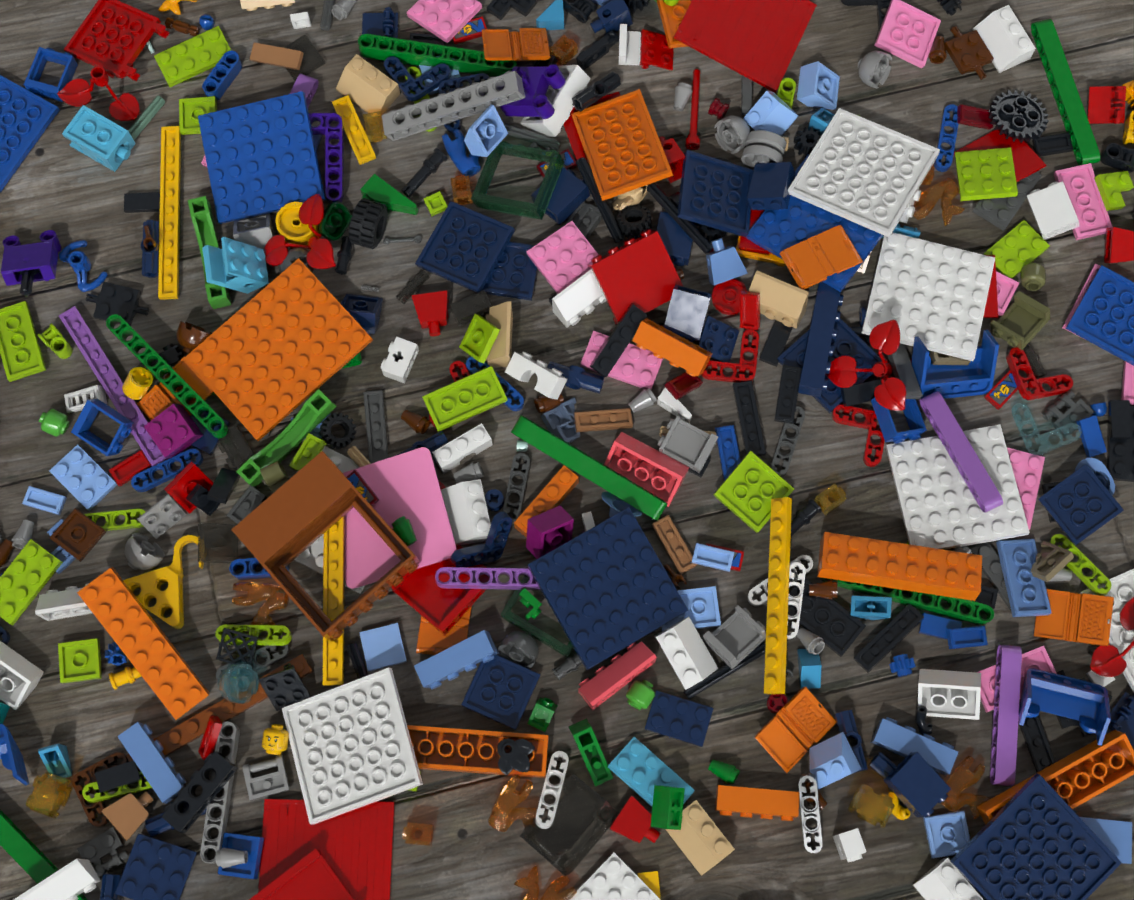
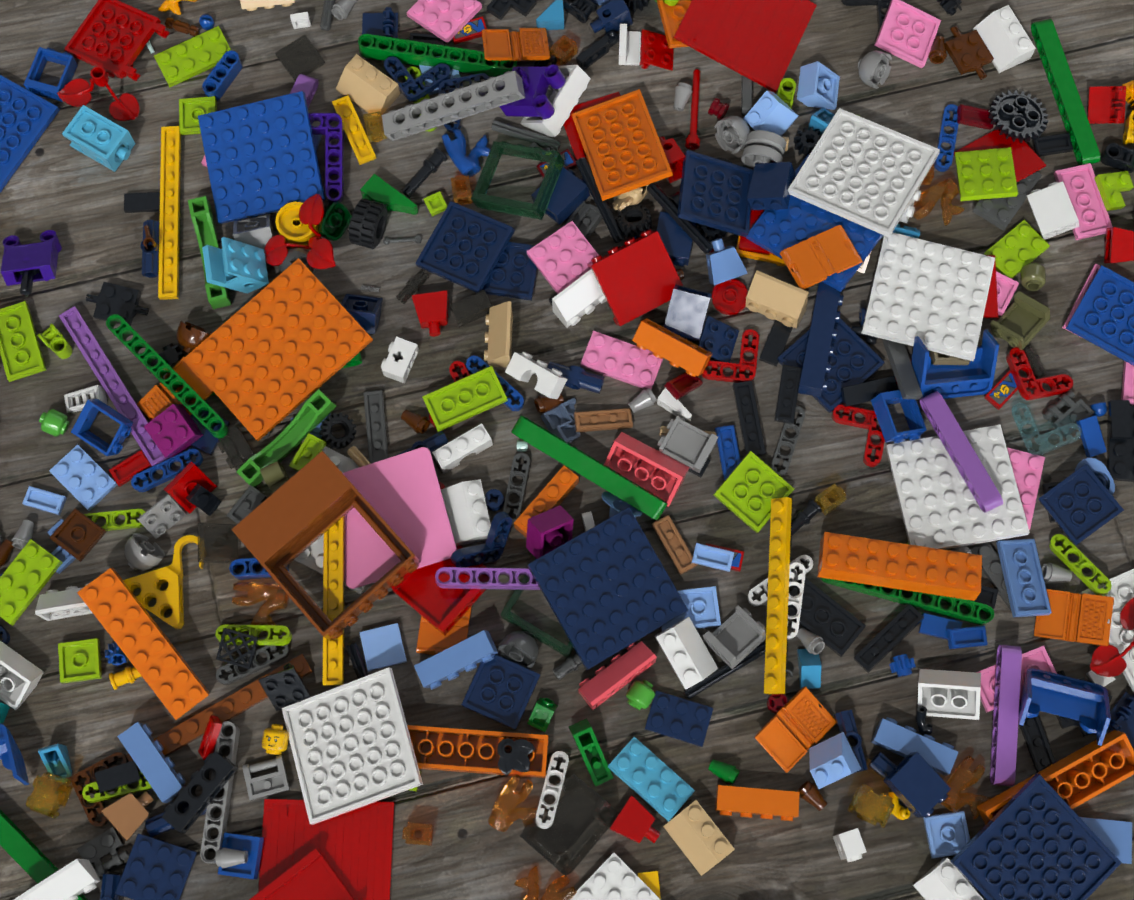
blue piece [59,240,108,292] -> none
yellow piece [122,367,153,400] -> none
sand green axle [128,95,165,140] -> none
black tile [207,468,240,504] -> none
clear light blue cylinder [218,663,259,704] -> none
medium nougat tile [249,42,304,70] -> none
black pin [335,236,353,275] -> none
tile [346,470,379,506] -> none
green cone [391,516,417,546] -> none
light grey cone [454,462,484,484] -> none
lime plate [459,314,500,363] -> none
light blue slope [464,104,508,157] -> none
green bracket [519,588,542,620] -> none
black piece [572,71,621,112] -> none
black plate [590,304,647,377] -> none
green hinge [651,785,685,830] -> none
reddish brown hand [664,564,687,590] -> none
red tile [740,291,760,330] -> none
beam [798,773,823,853] -> none
reddish brown cone [809,580,837,600] -> none
red plant [826,320,906,411] -> none
dark azure slope [851,596,892,620] -> none
dark tan wing [1031,541,1074,582] -> none

